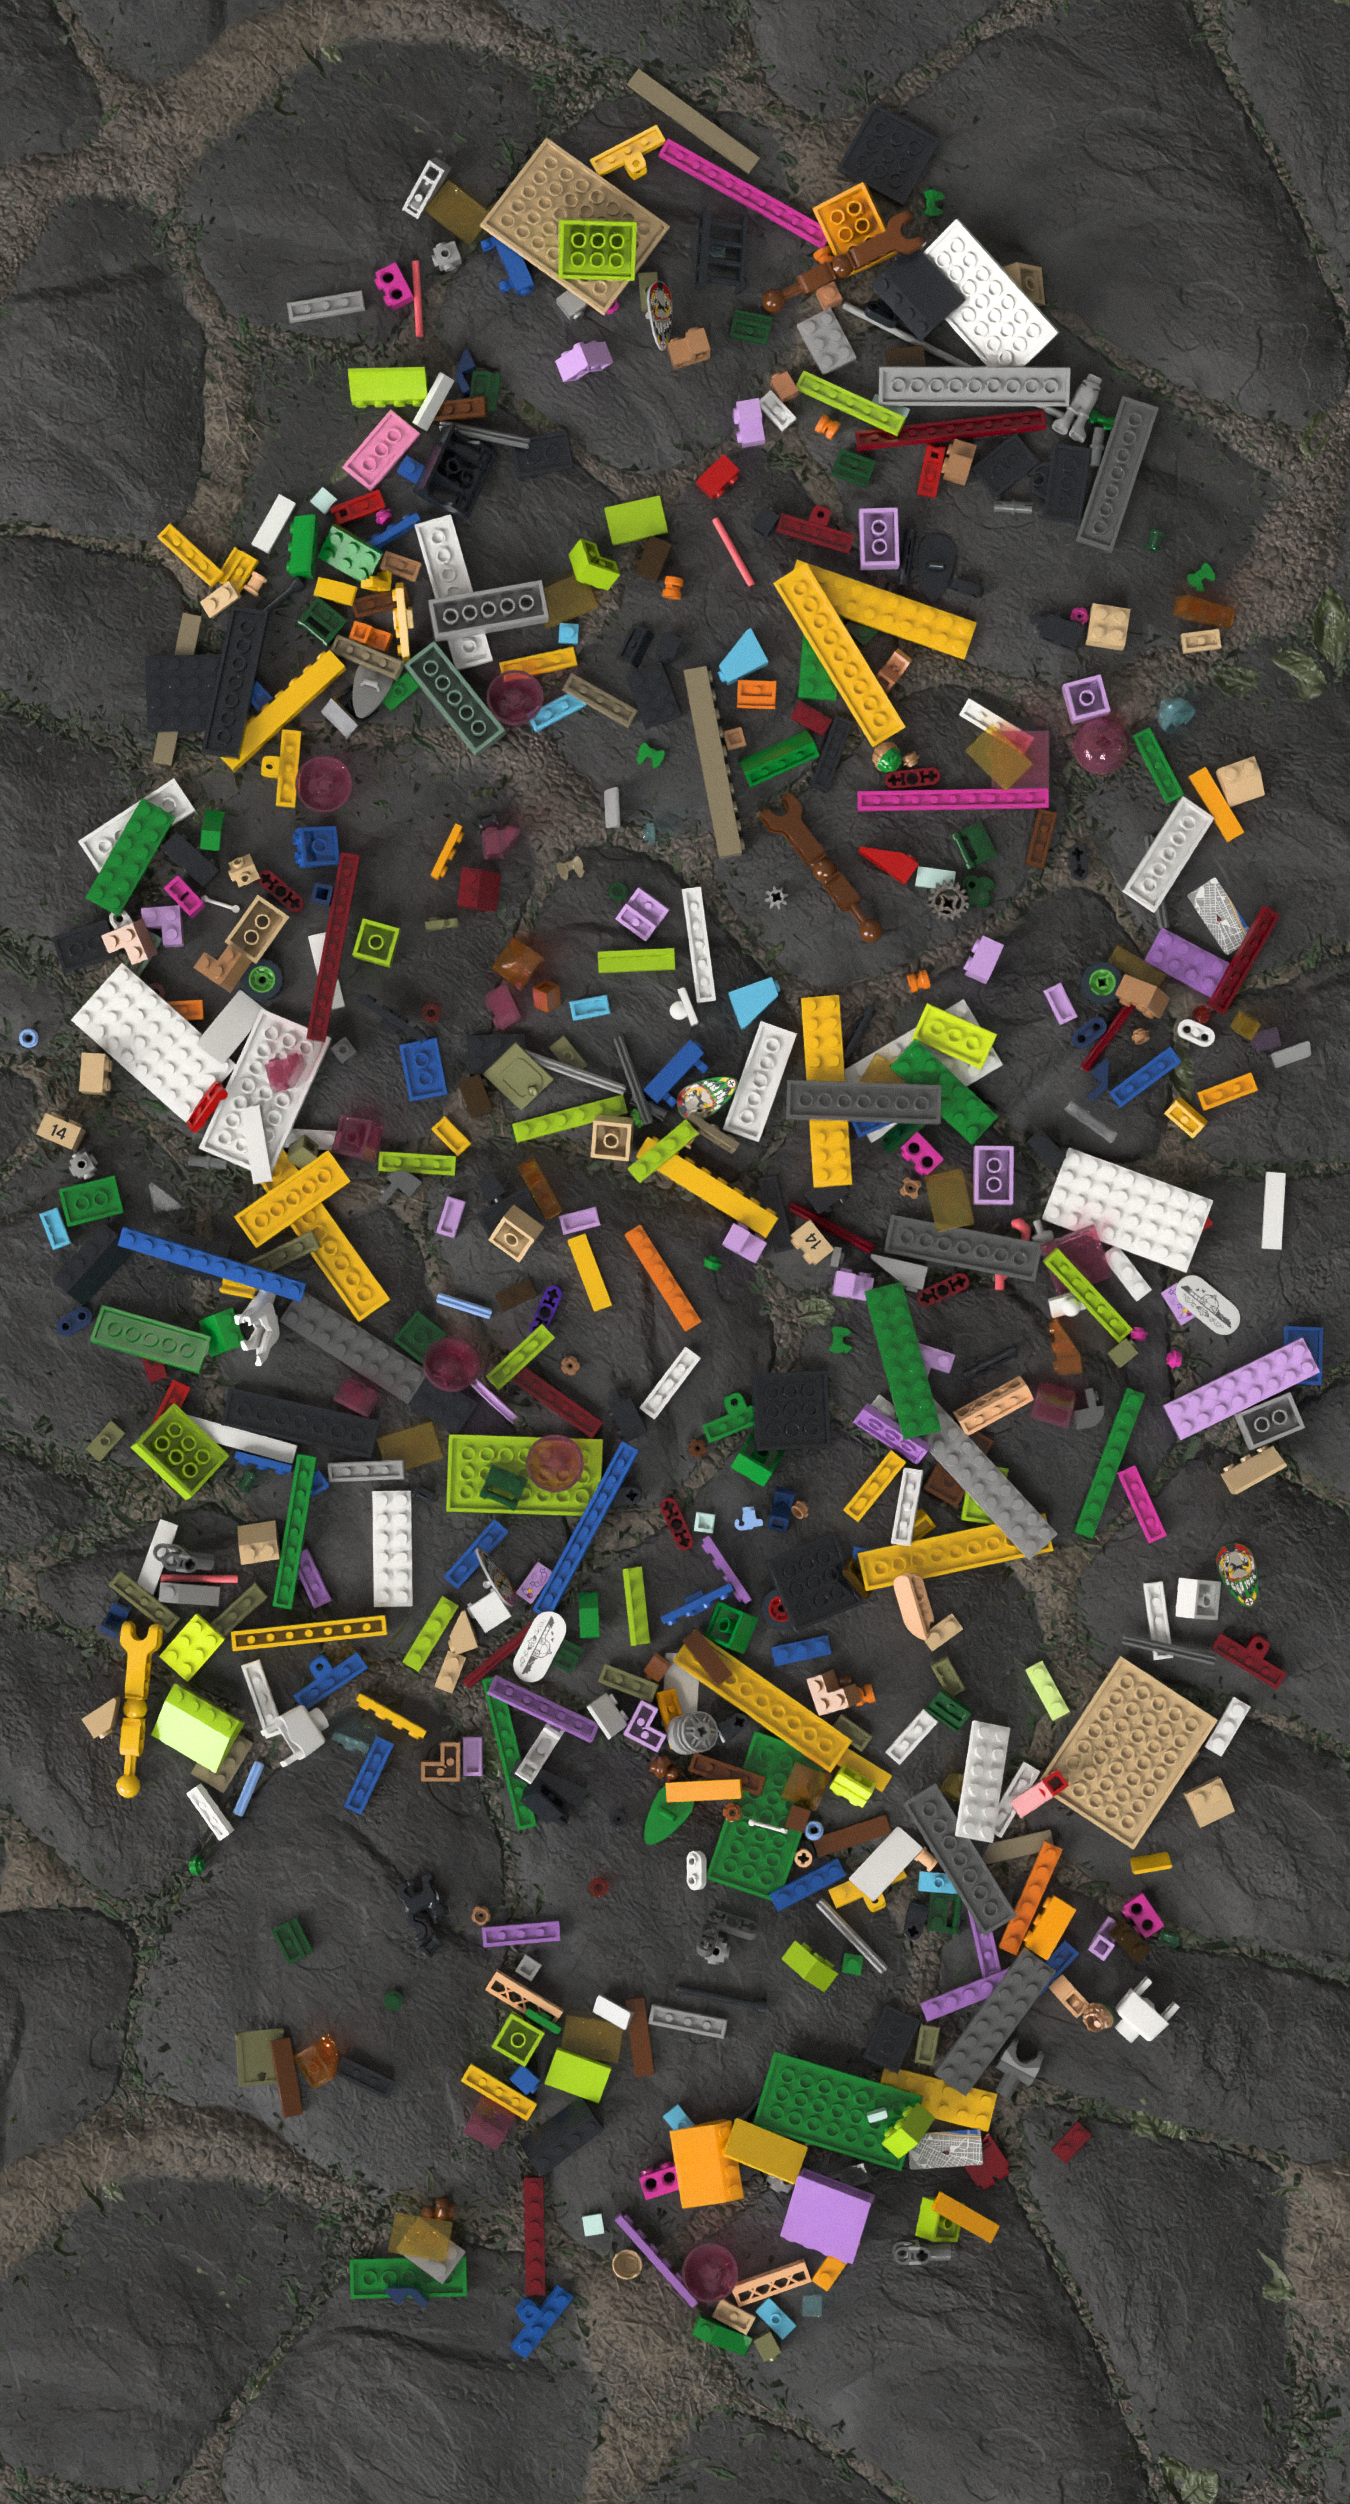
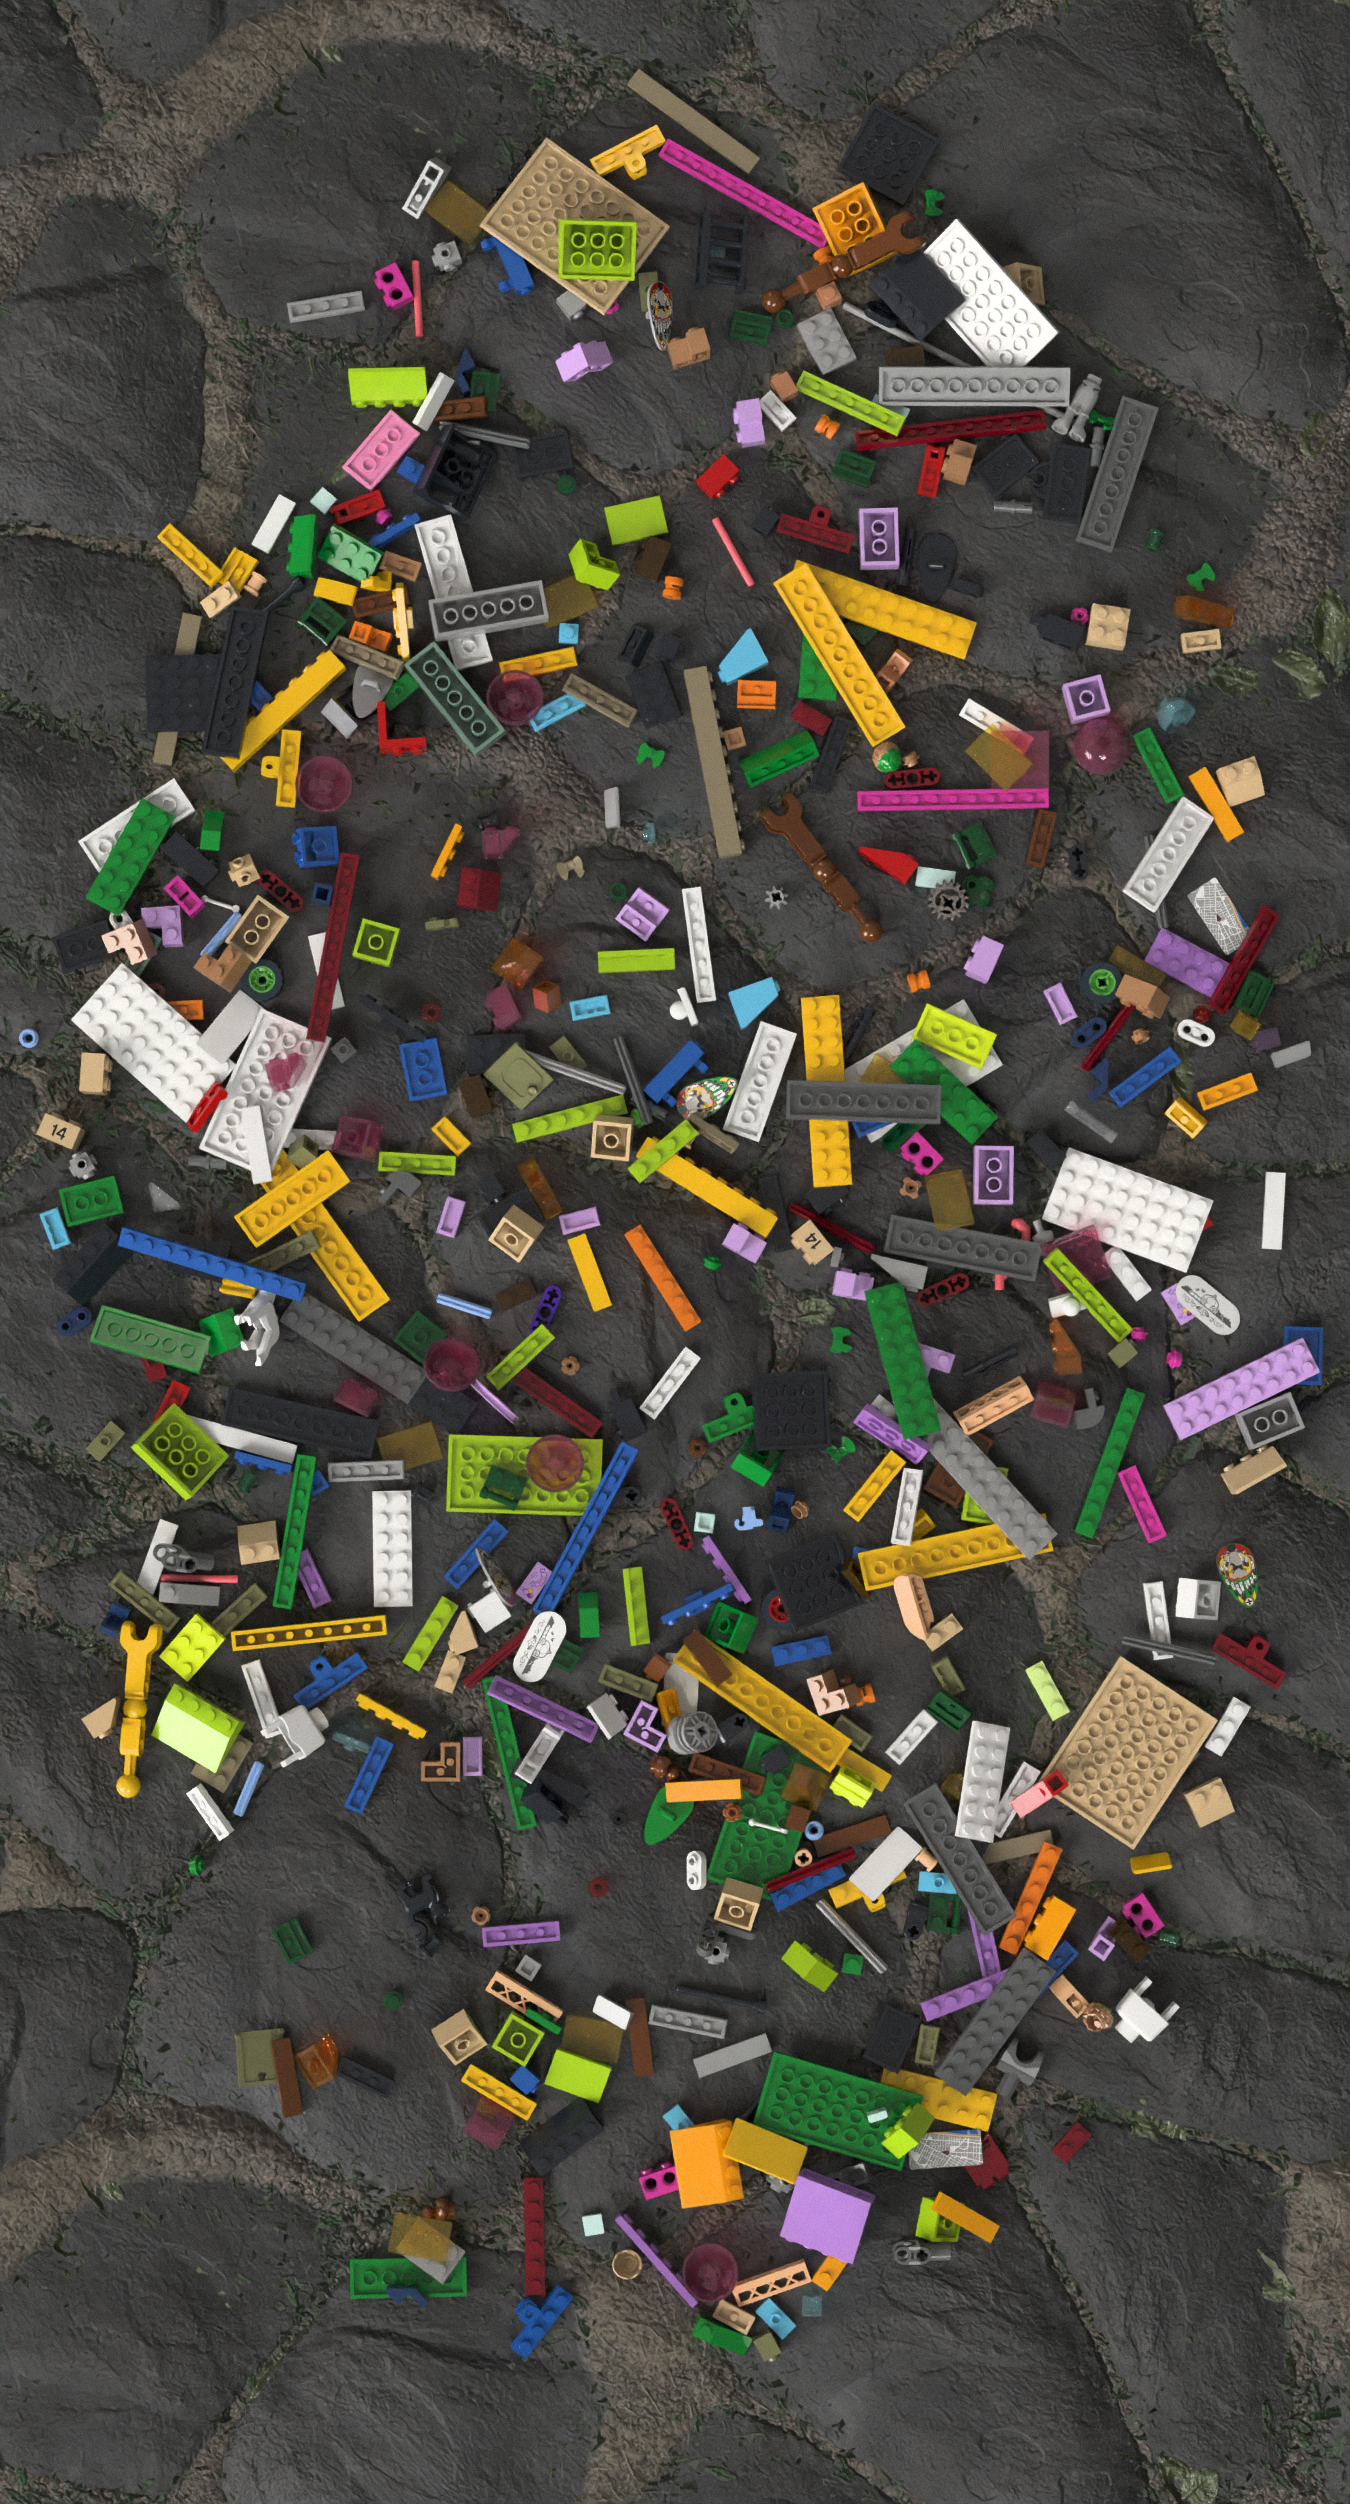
none -> light blue axle [200,912,242,957]
none -> red bracket [377,701,428,756]
none -> tan slope [431,2009,488,2065]
none -> dark green plate [557,475,576,494]
none -> light grey tile [693,2032,772,2078]
none -> tan brick [714,1877,764,1931]
none -> black brick [760,1743,791,1775]
none -> dark red axle [765,1848,856,1892]
none -> dark green plate [775,309,794,328]
none -> green piece [827,1436,856,1463]
none -> dark green plate [1234,971,1275,1017]

